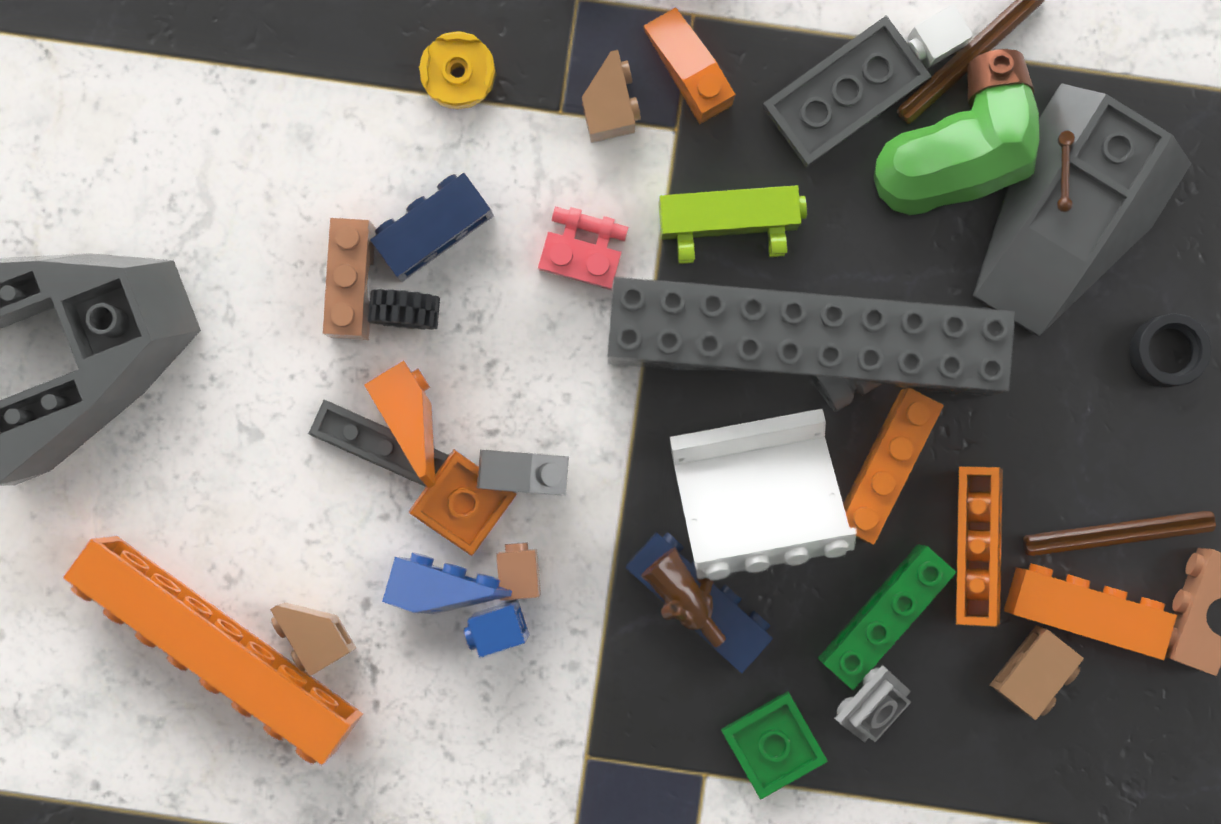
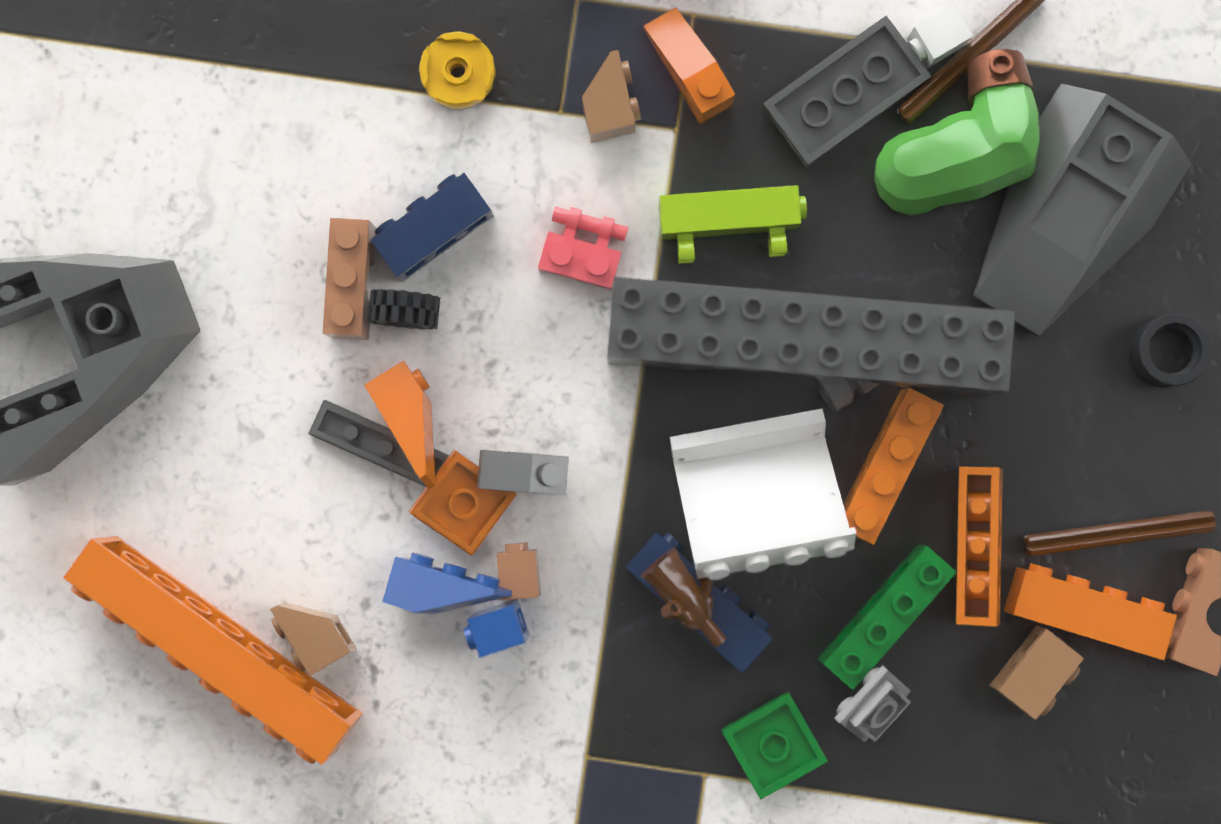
reddish brown hinge [1057,131,1075,212] -> none

